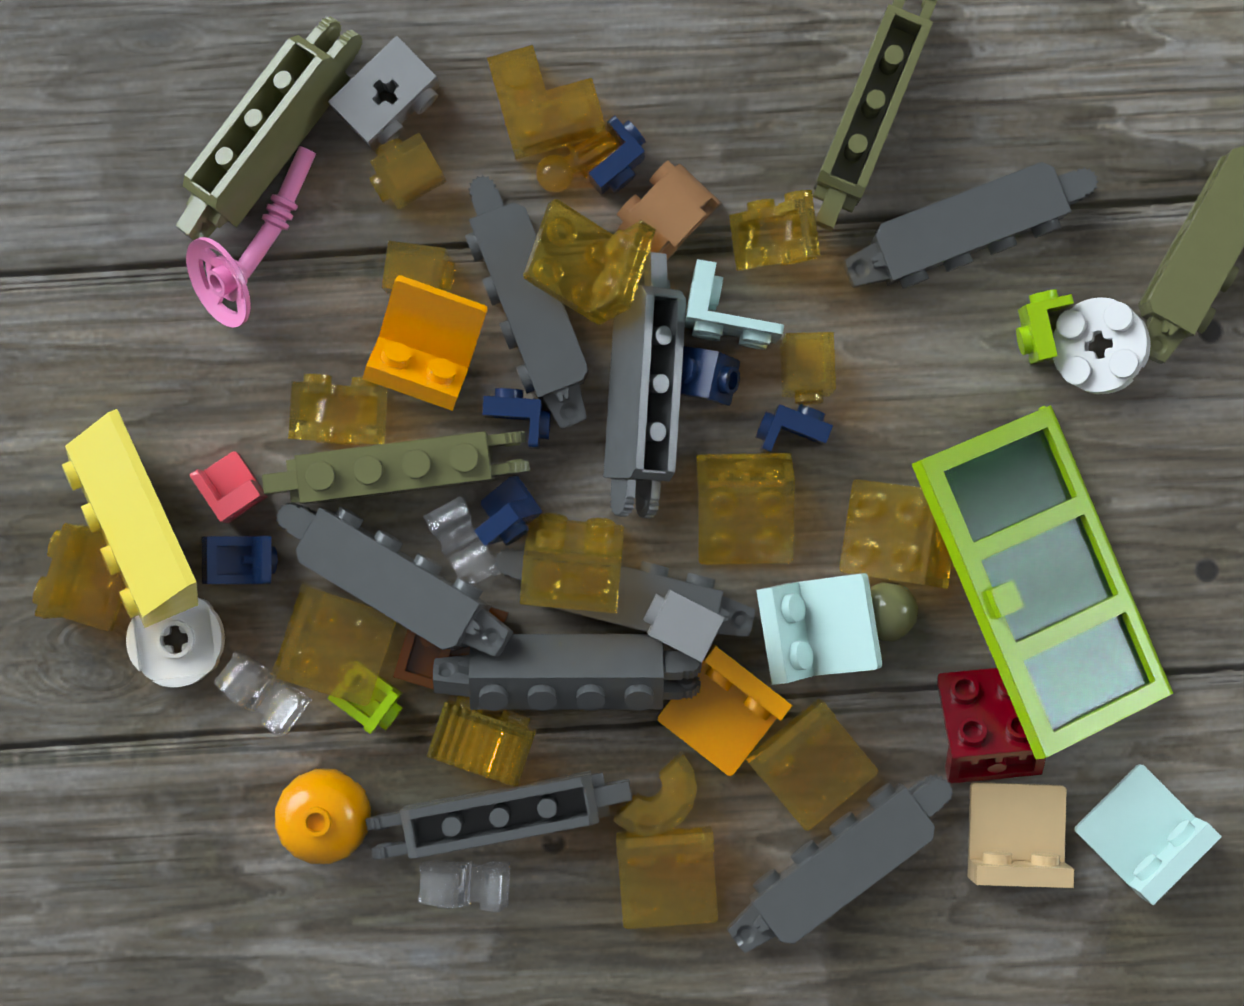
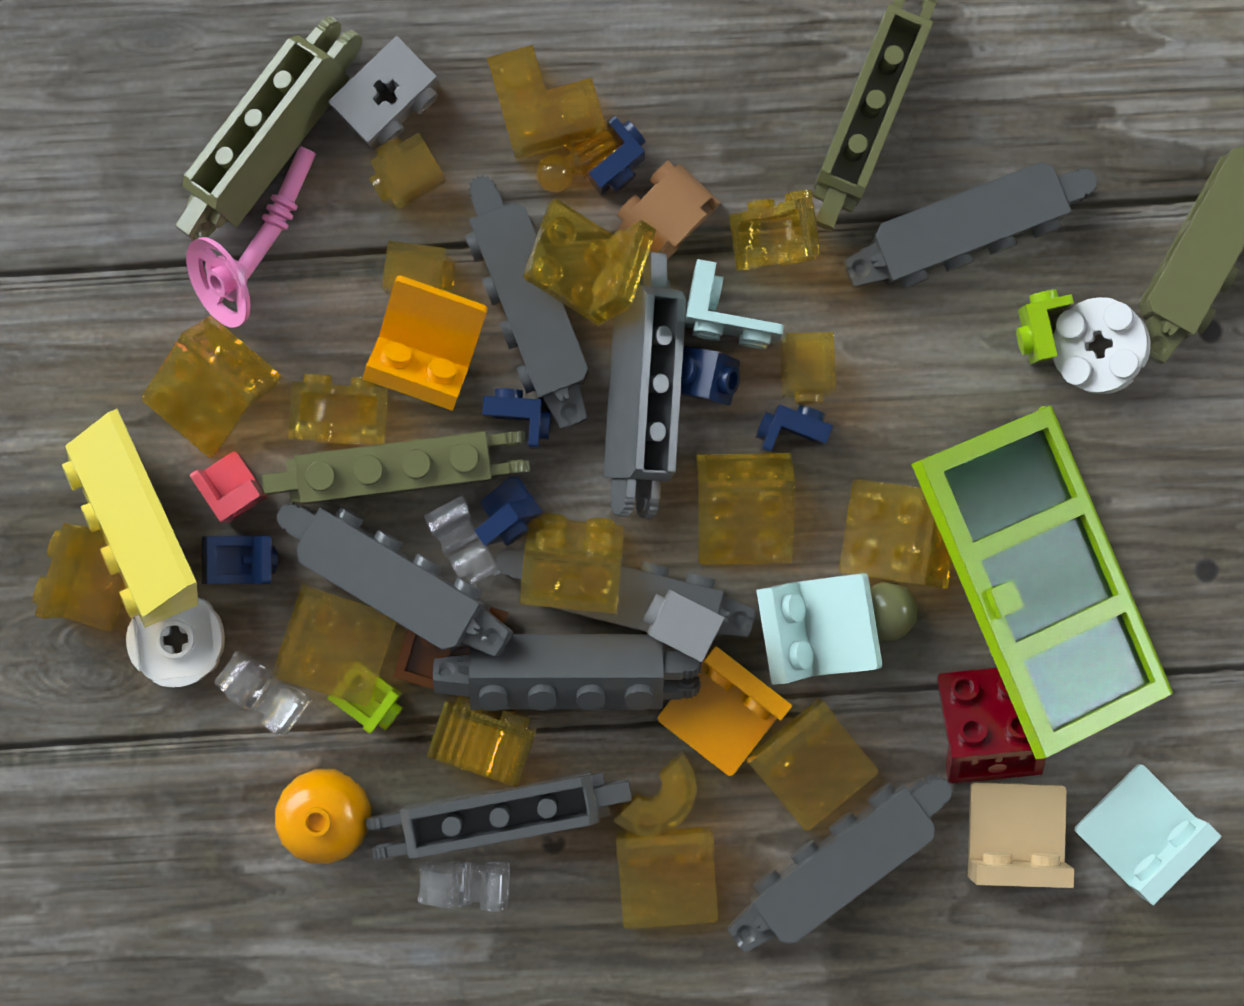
none -> clear yellow bracket [141,315,282,458]

